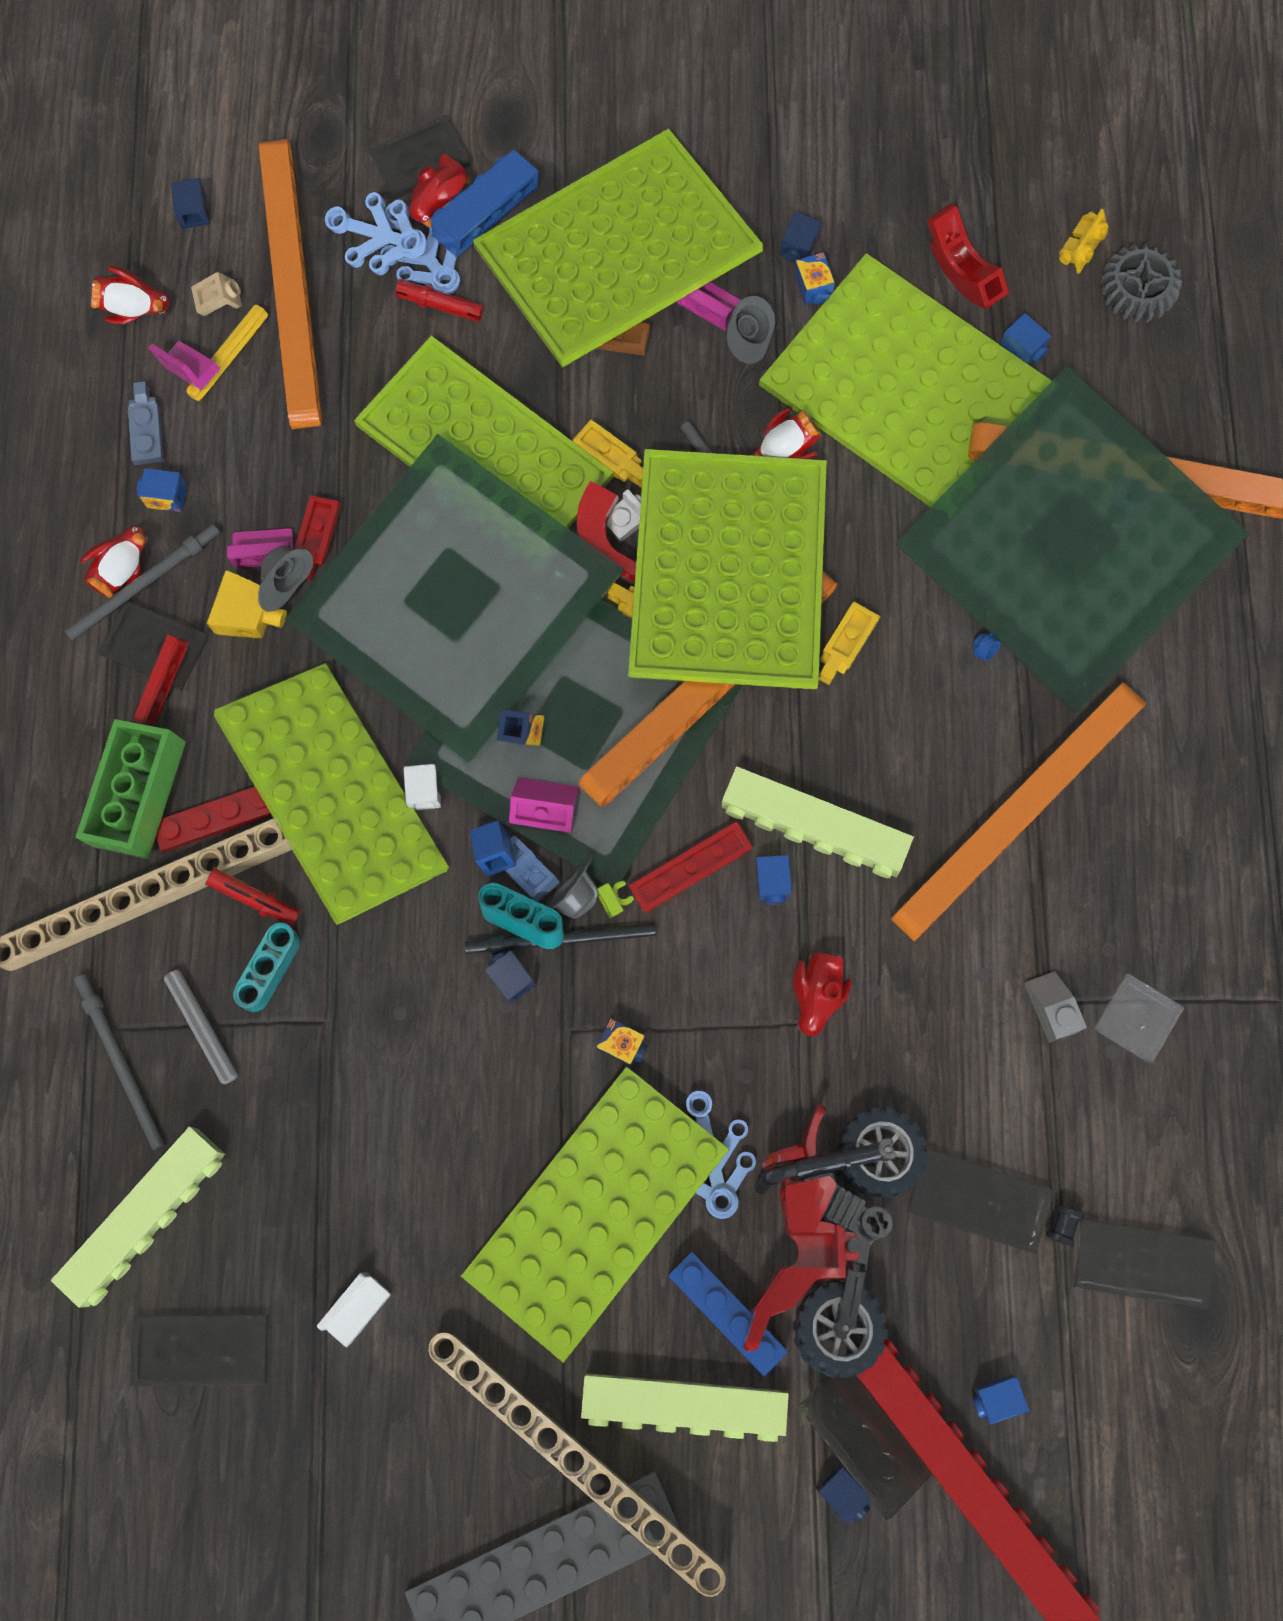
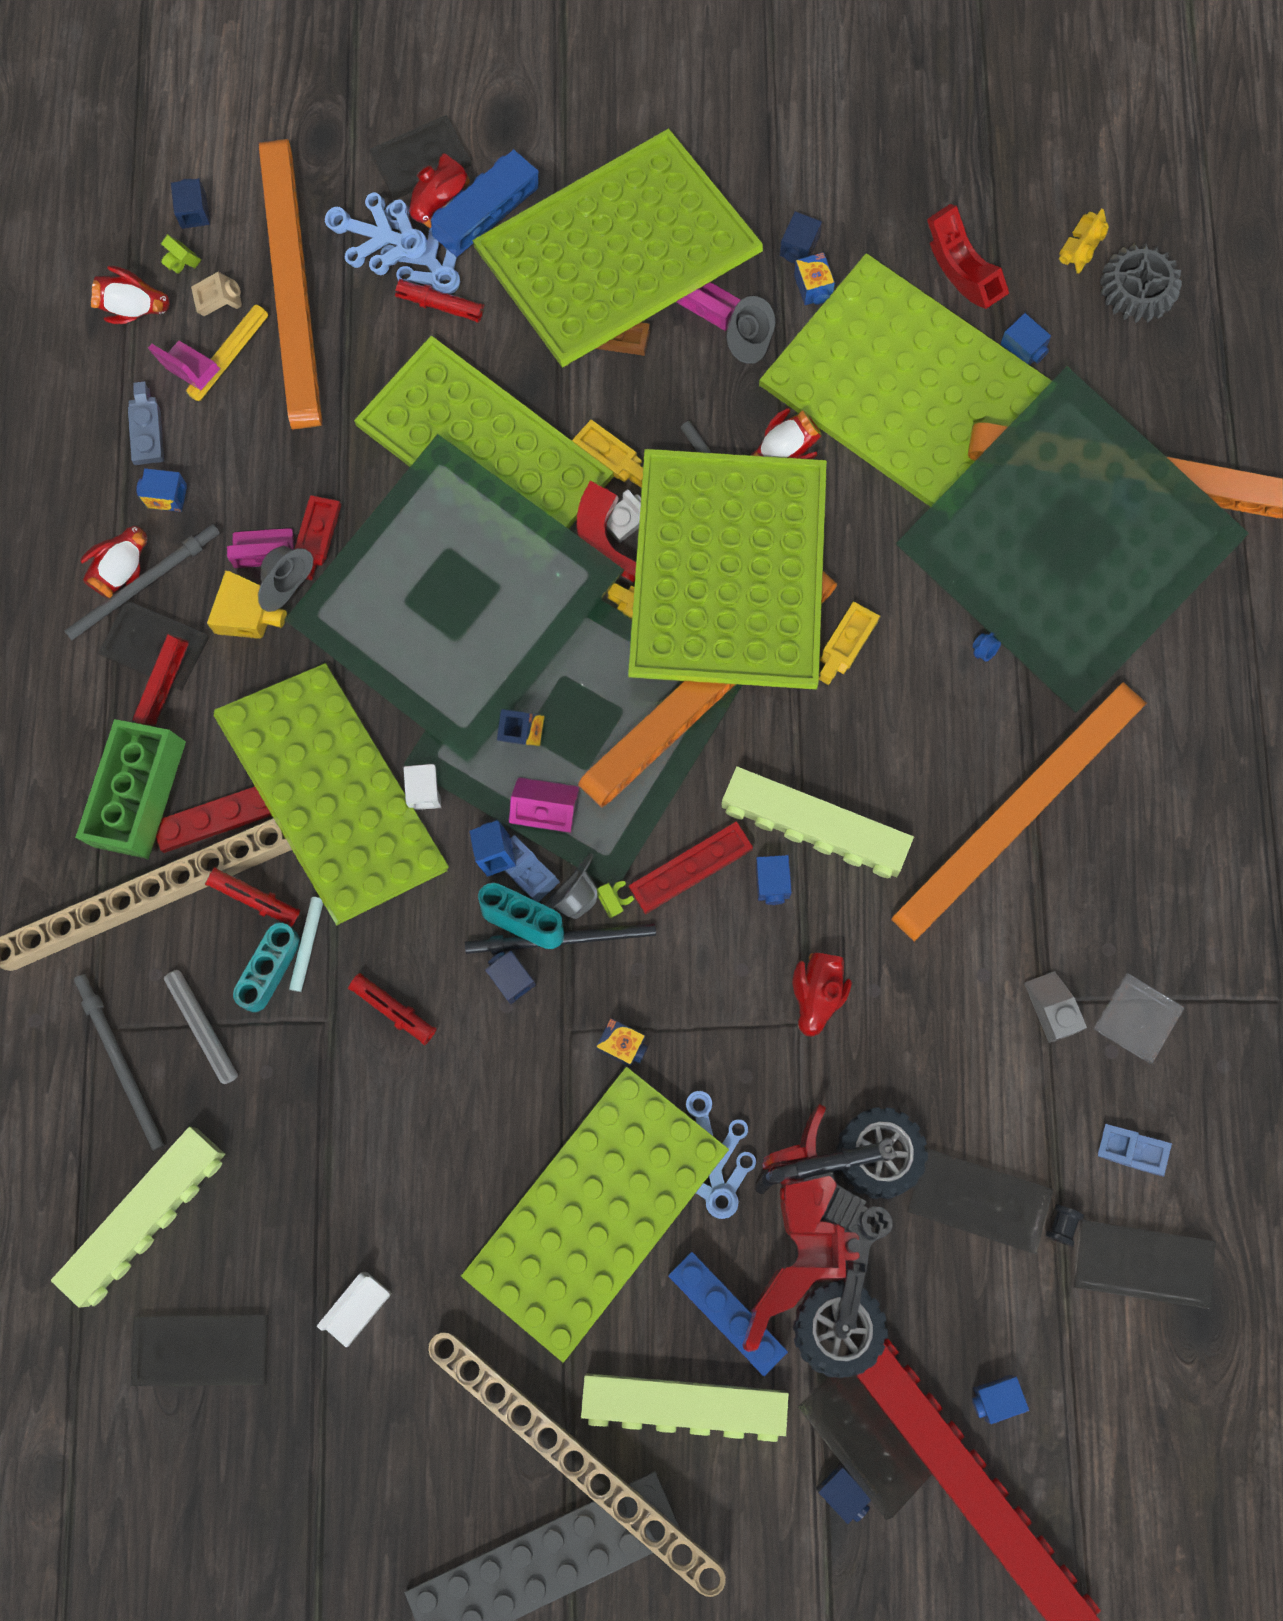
none -> lime tile [161,234,202,274]
none -> light aqua bar [289,897,323,992]
none -> red pin [348,973,437,1045]
none -> medium blue slope [1098,1124,1172,1177]

